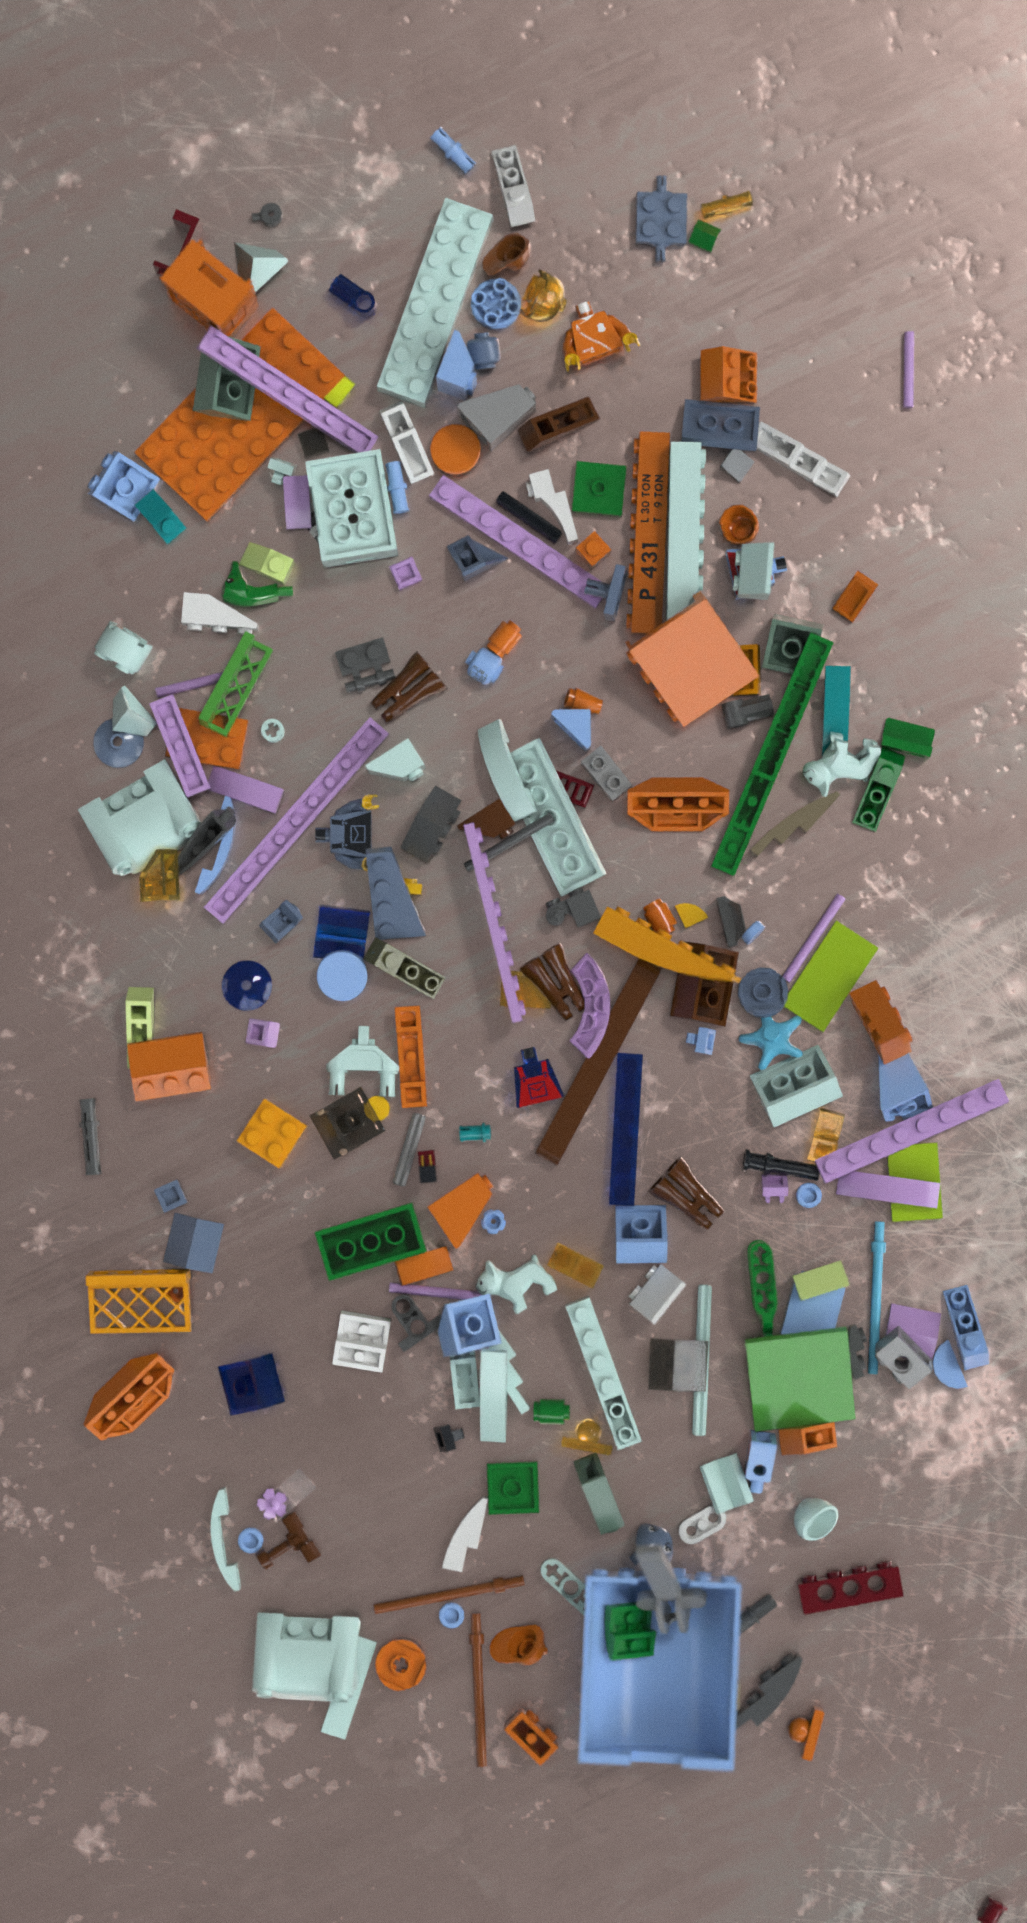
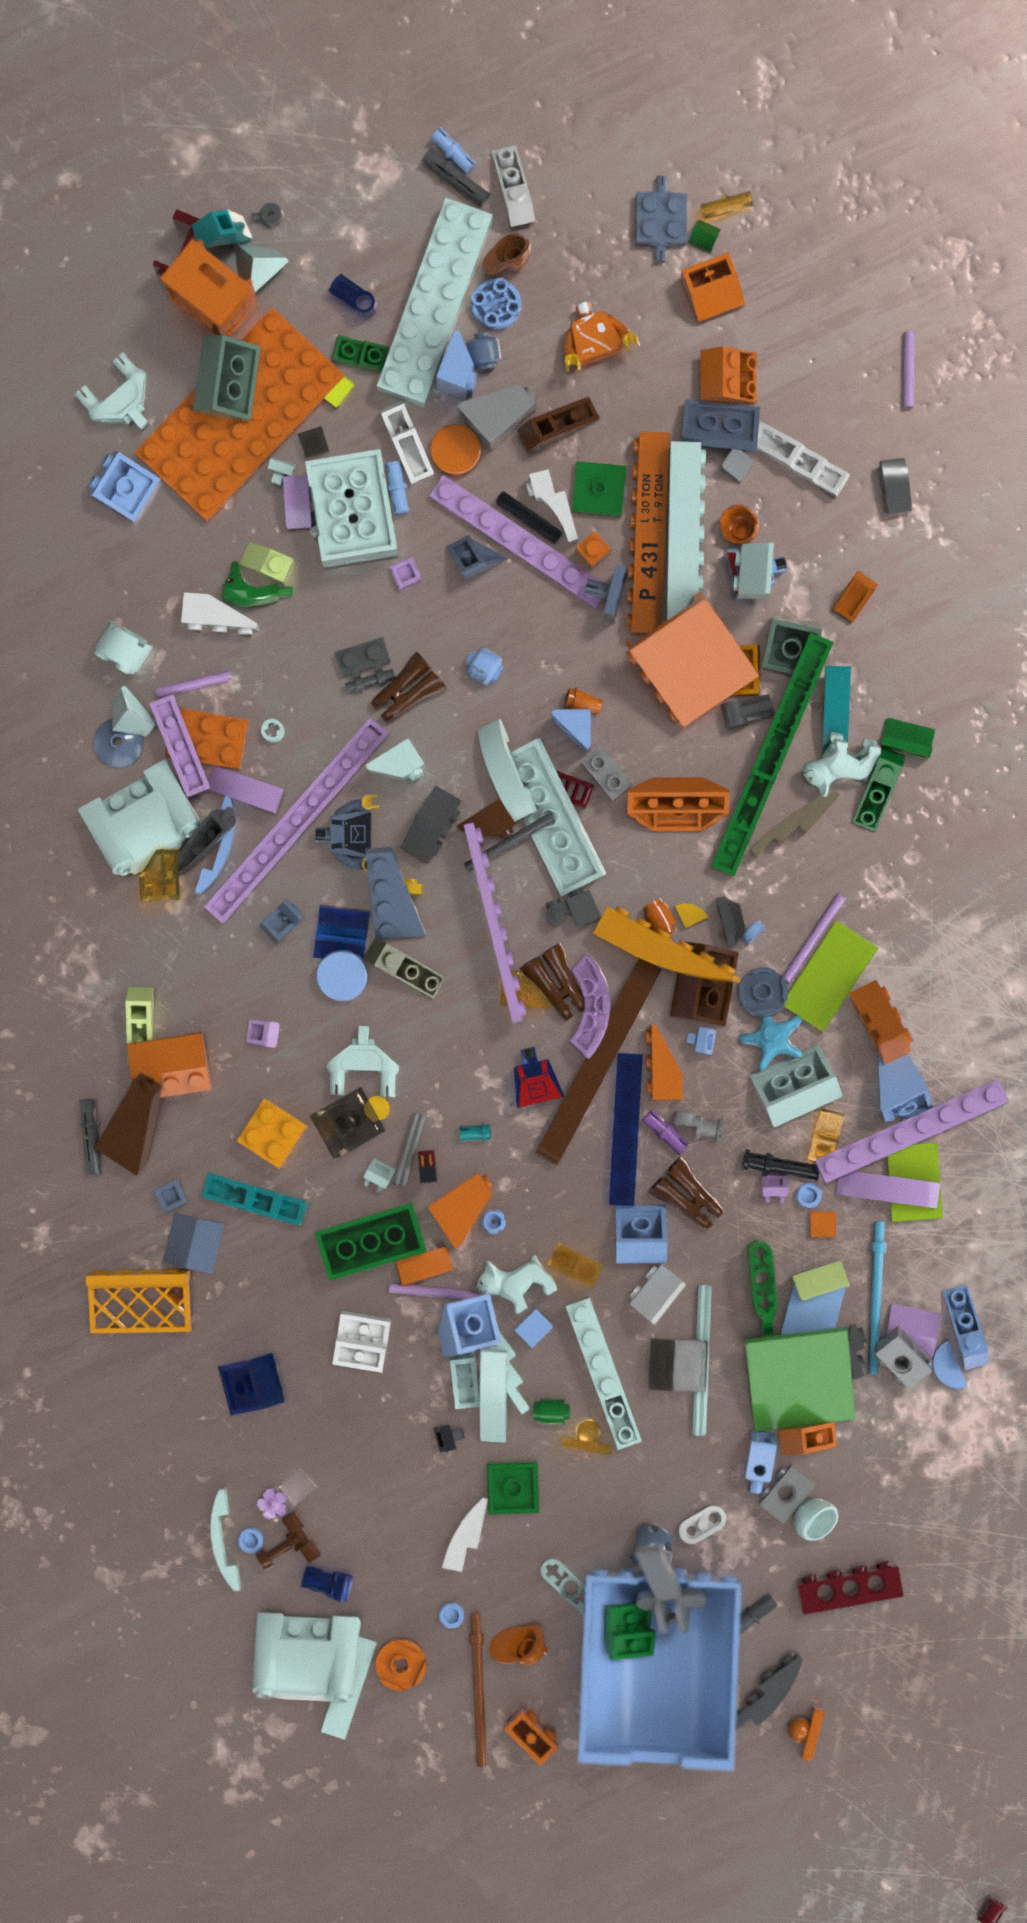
orange wedge [84,1353,174,1441] -> none
teal slope [134,489,186,544] -> none
lavender plate [196,326,379,453] -> none
bright green fence [198,631,273,738] -> none
clear blue dish [222,960,272,1011] -> none
dark orange bar [374,1576,525,1614] -> none
dark grey tile [392,1294,442,1352] -> none
orange slope [395,1005,427,1108] -> none
orange brick [486,620,522,658] -> none
clear yellow cylinder [521,270,567,322] -> none
sand green slope [573,1452,625,1535] -> none
light aqua panel [700,1453,754,1514] -> none
none -> light aqua connector [74,353,149,431]
none -> reddish brown slope [94,1072,162,1176]
none -> teal slope [191,209,253,248]
none -> teal slope [201,1173,309,1226]
none -> clear blue piece [300,1565,354,1603]
none -> green slope [331,335,389,372]
none -> light aqua tile [363,1158,396,1193]
none -> dark grey pin [422,148,491,207]
none -> light blue panel [514,1308,553,1348]
none -> medium lavender pin [641,1109,689,1155]
none -> orange slope [646,1024,683,1100]
none -> light grey connector [673,1111,723,1141]
none -> orange slope [680,252,745,323]
none -> light grey brick [758,1464,815,1524]
none -> orange tile [810,1211,836,1237]
none -> dark grey slope [879,458,912,514]

